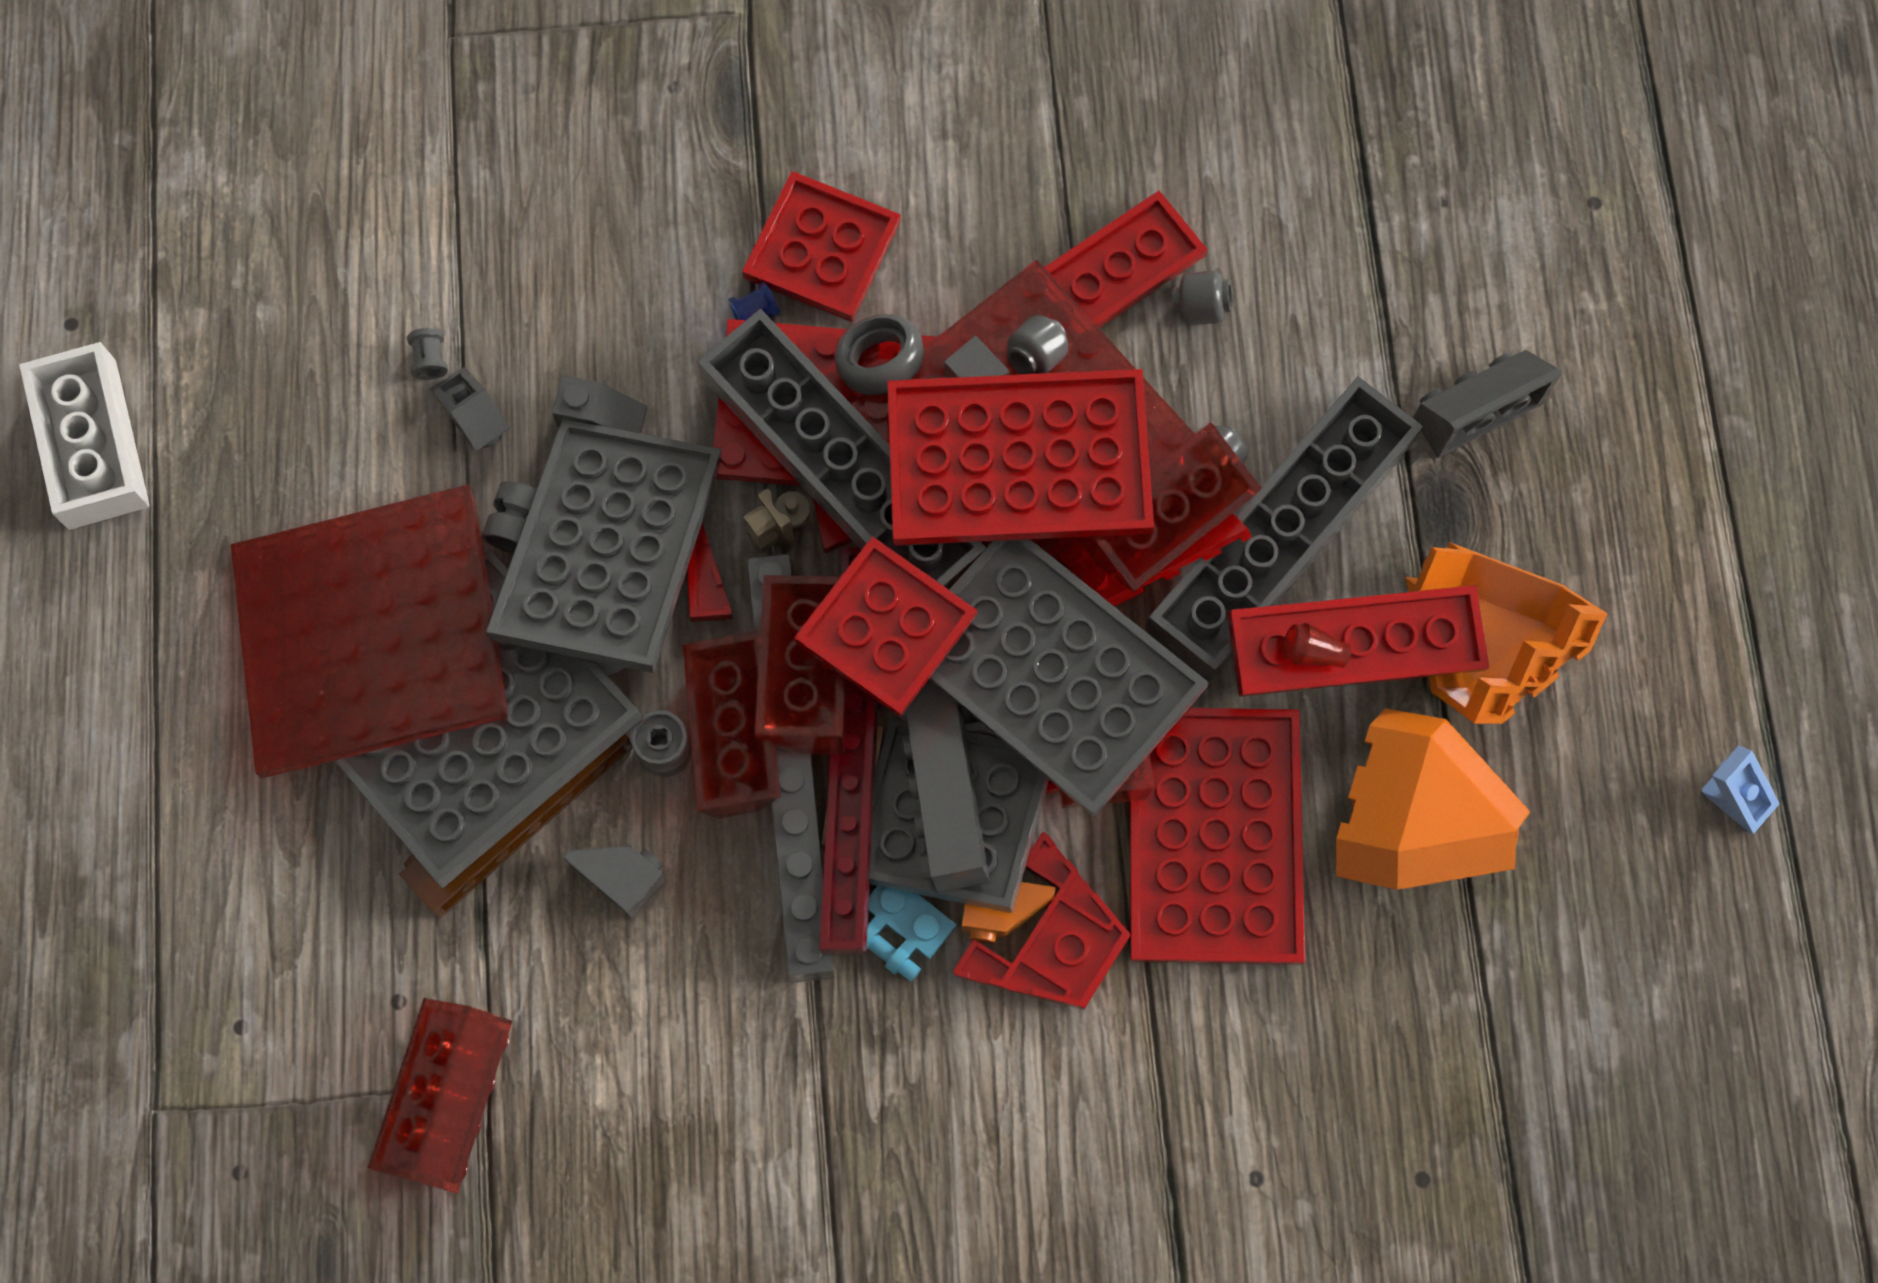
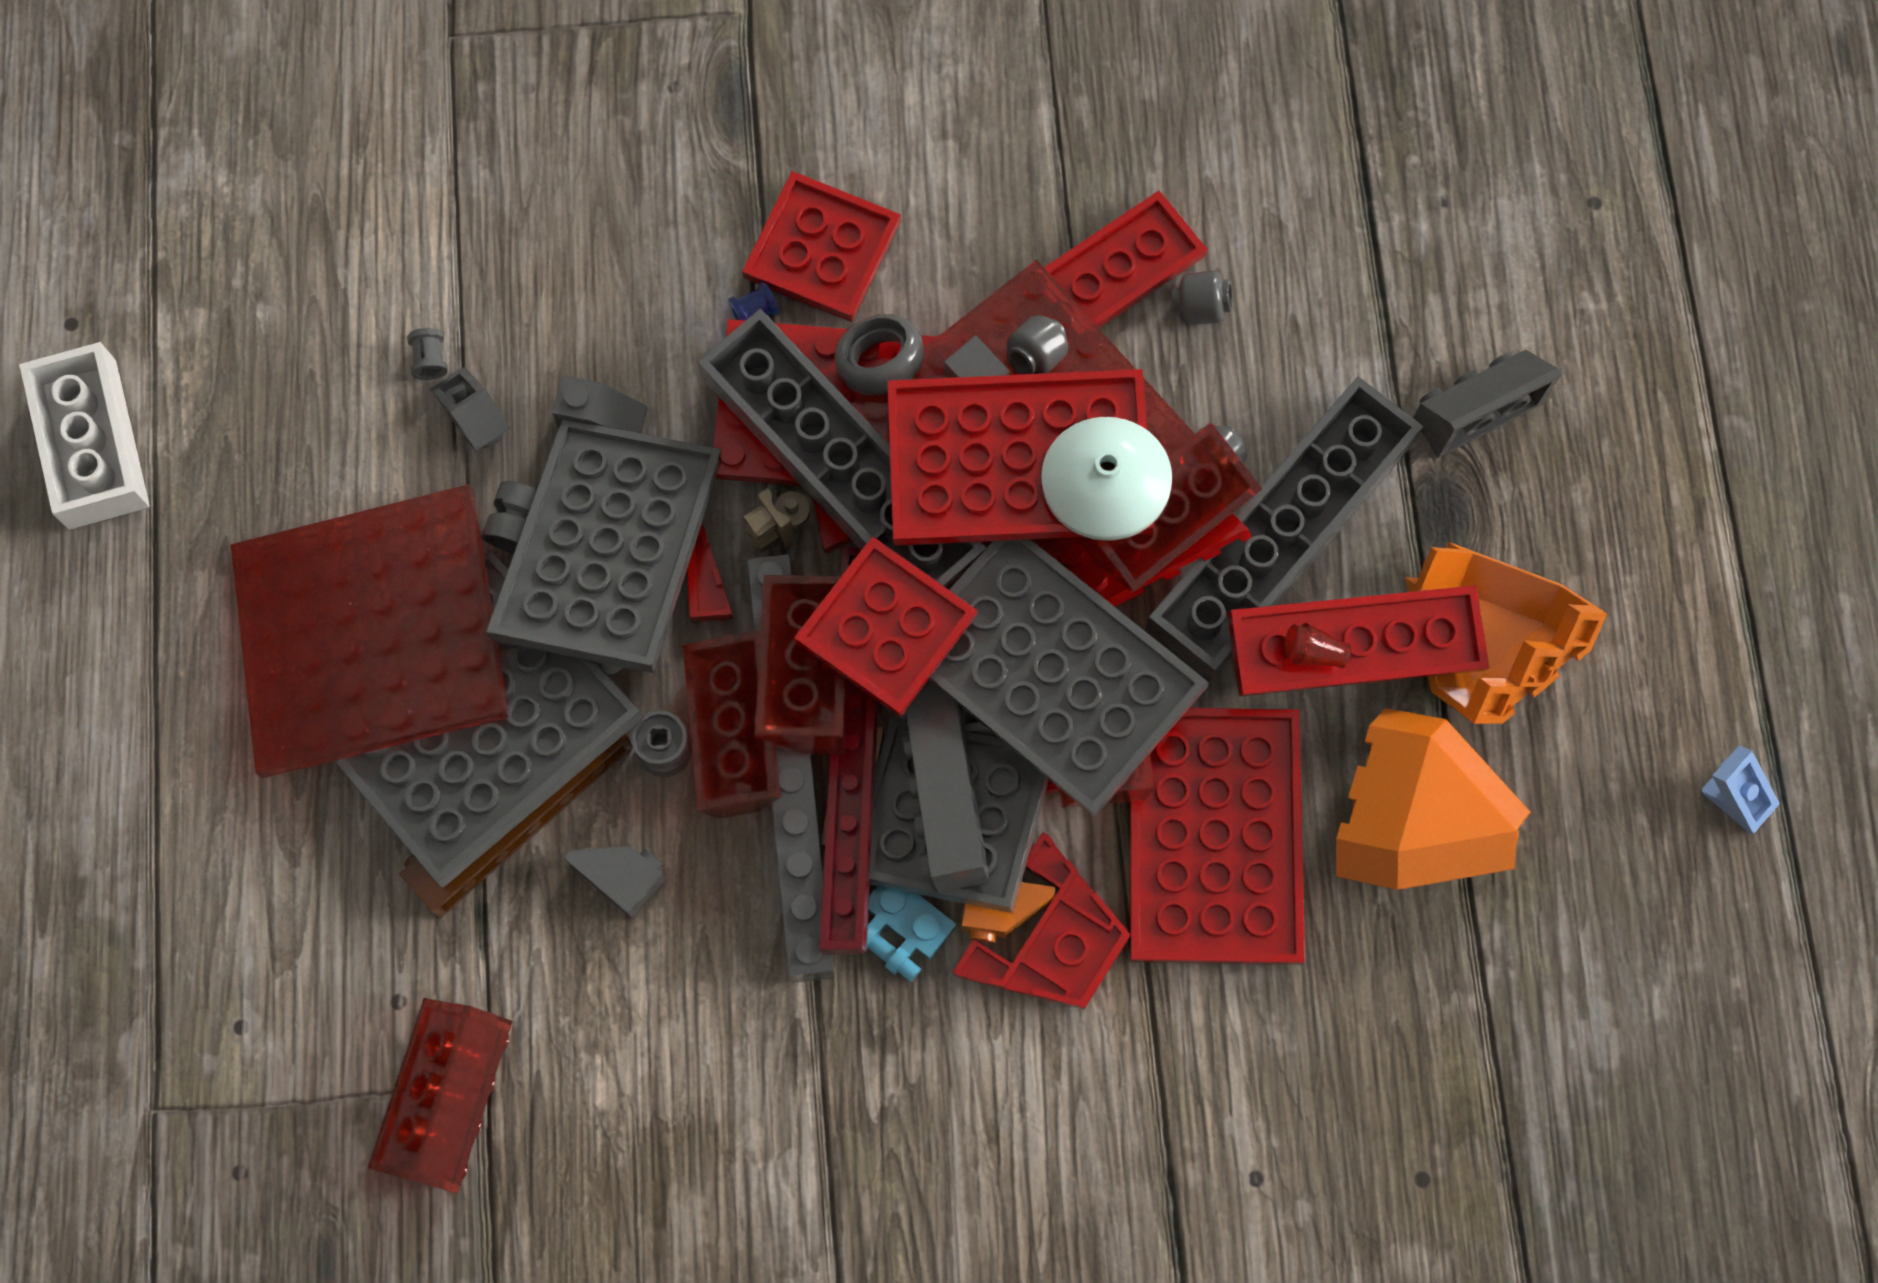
none -> light aqua dish [1042,417,1172,540]

